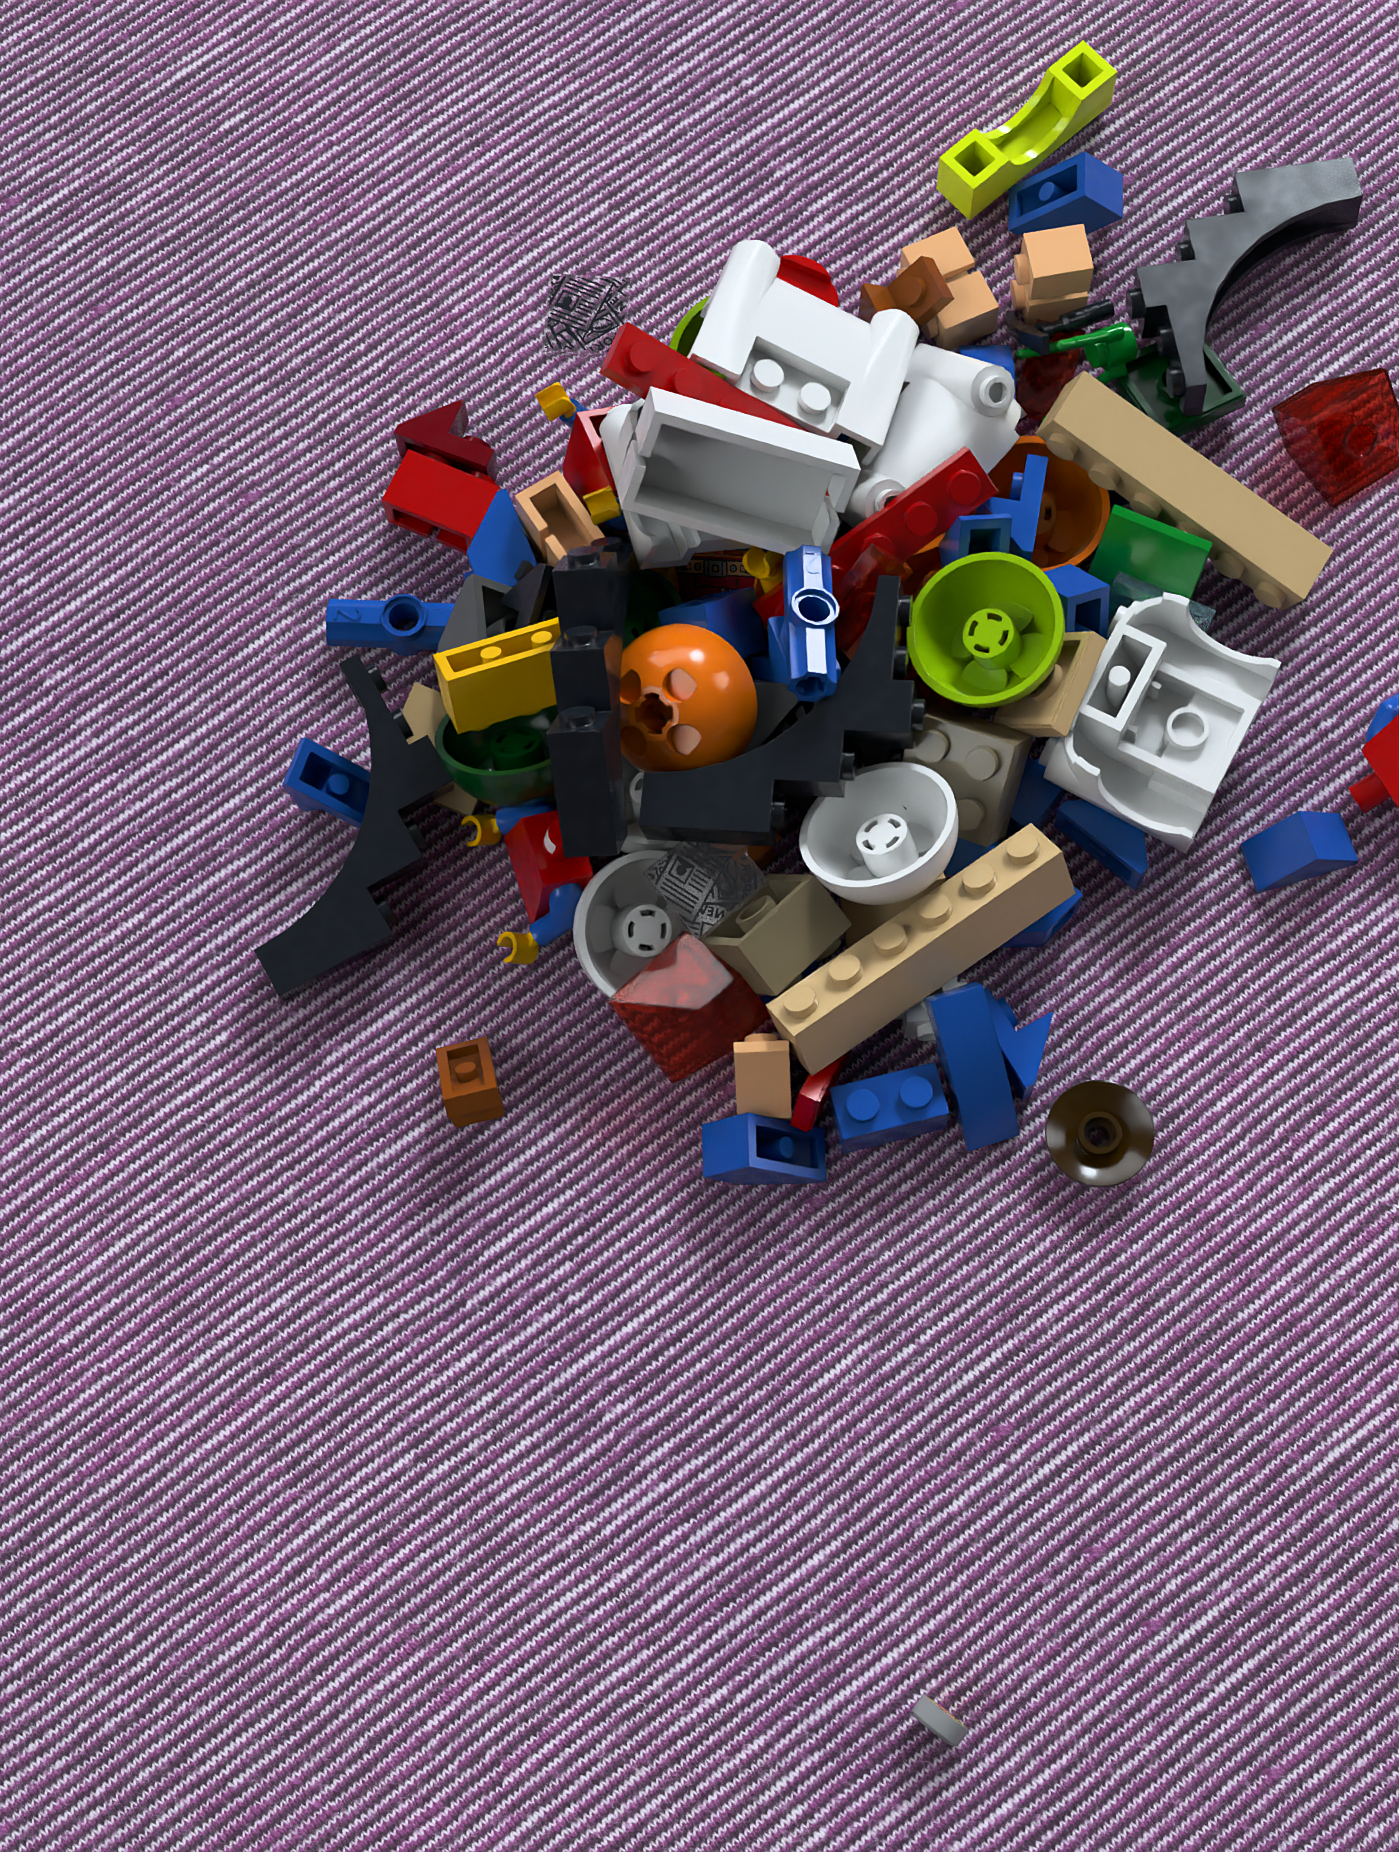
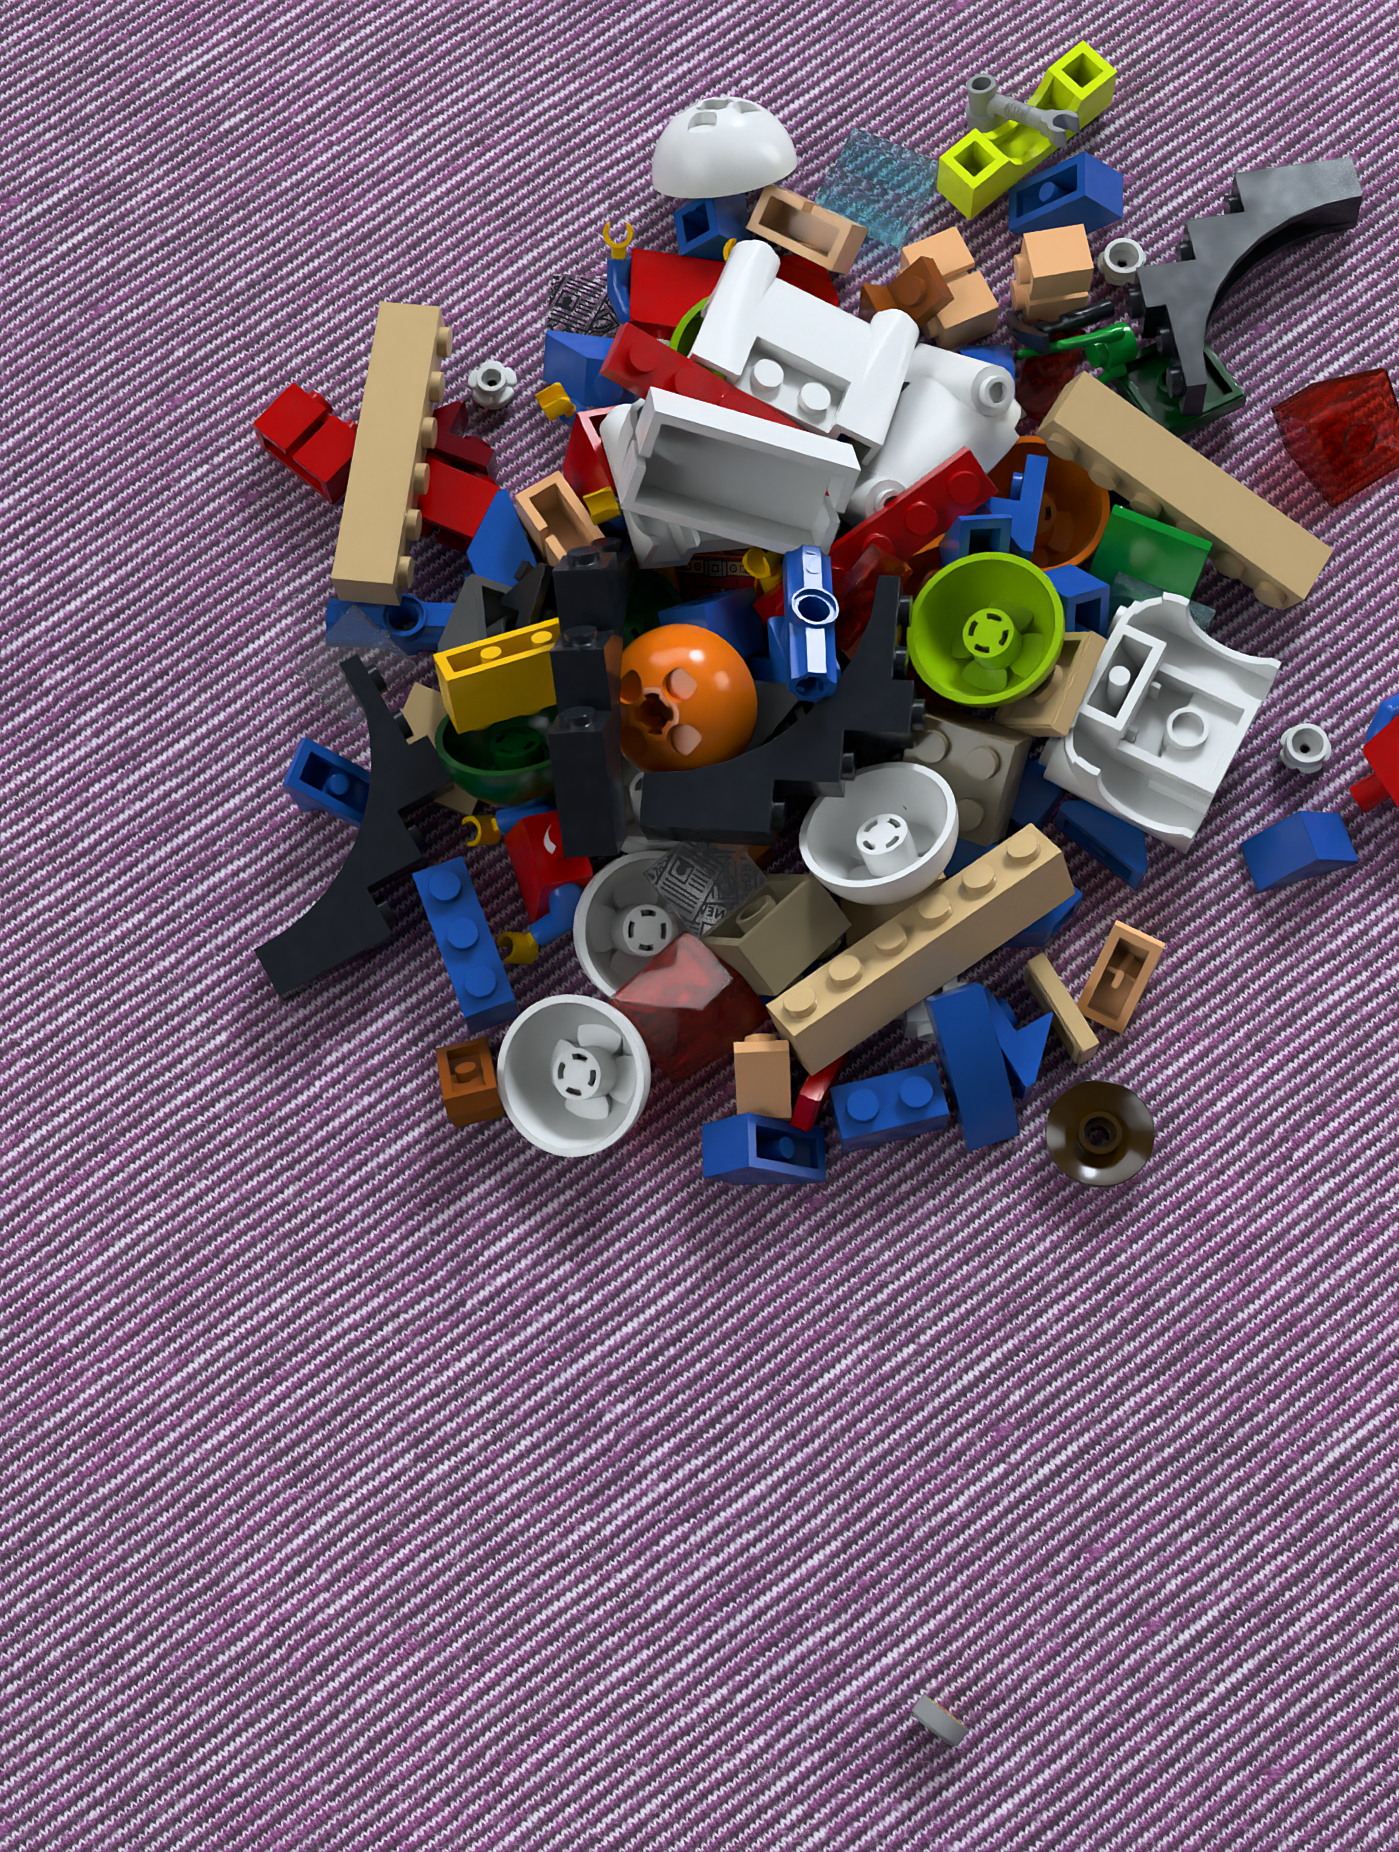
none -> red piece [252,382,358,505]
none -> clear piece [294,604,416,729]
none -> tan brick [331,301,453,606]
none -> blue arch [412,856,520,1035]
none -> white plate [468,361,517,409]
none -> white piece [497,994,651,1157]
none -> blue slope [543,330,639,408]
none -> red torso [603,221,737,346]
none -> white piece [652,97,798,198]
none -> blue slope [673,193,753,262]
none -> light nougat piece [746,184,869,275]
none -> clear light blue slope [814,127,939,250]
none -> light grey brick [965,74,1080,147]
none -> tan tile [1023,952,1100,1065]
none -> light nougat slope [1076,920,1166,1034]
none -> white plate [1097,238,1146,286]
none -> white plate [1280,723,1331,774]

